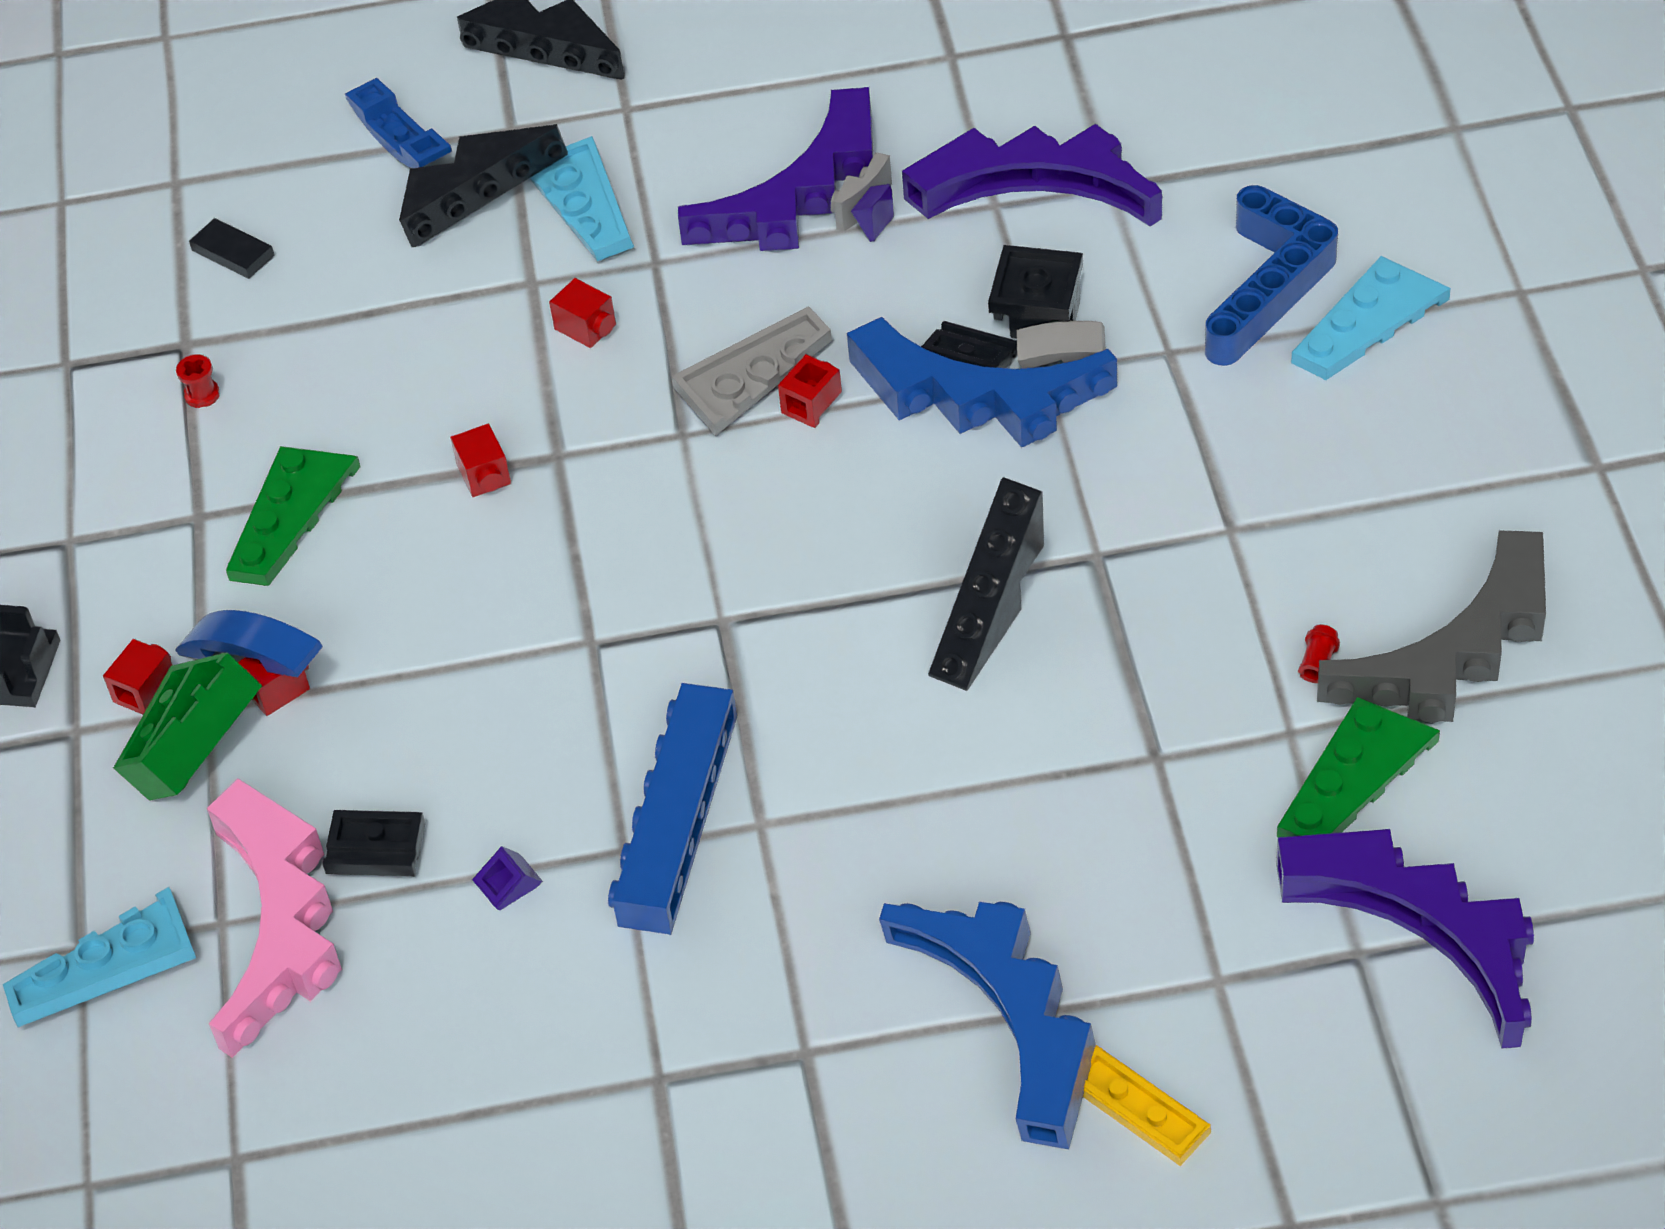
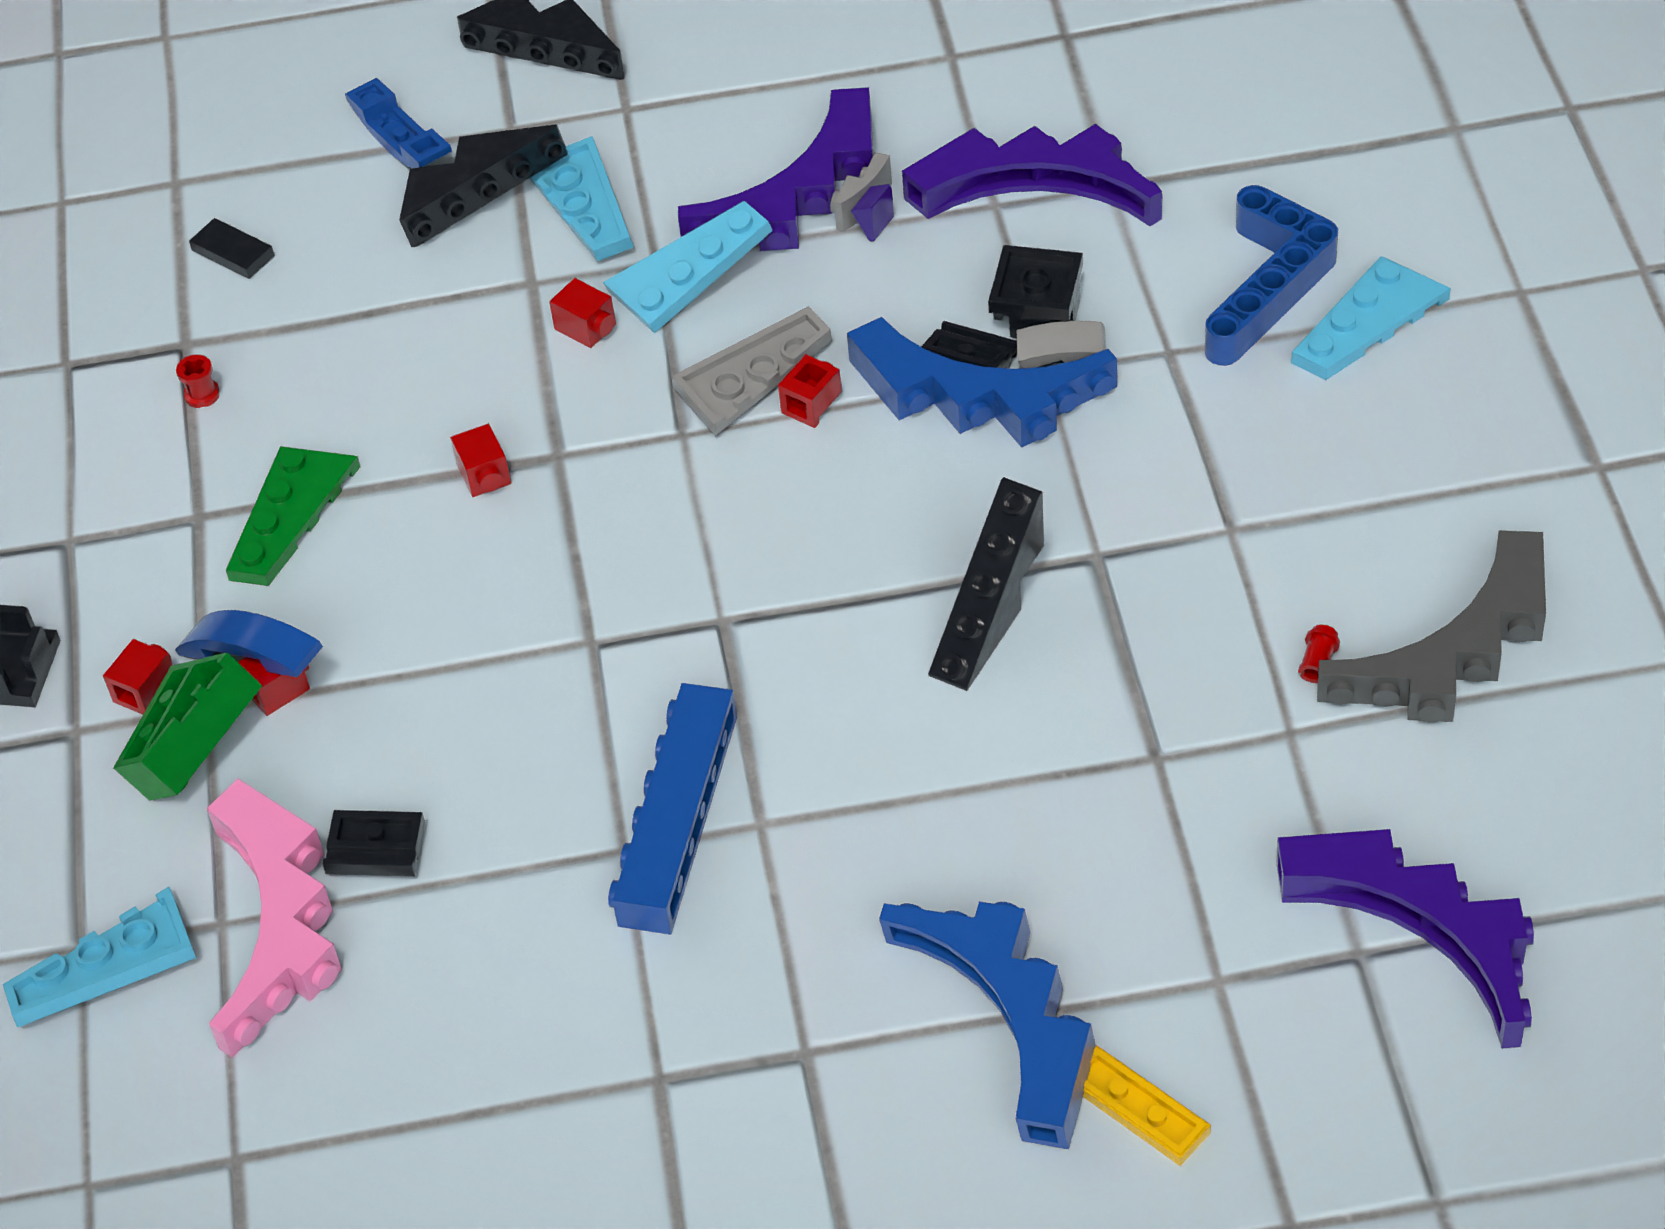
dark purple slope [472,846,543,910] -> none
green wing [1277,697,1440,837] -> none
none -> medium azure wing [603,201,773,333]

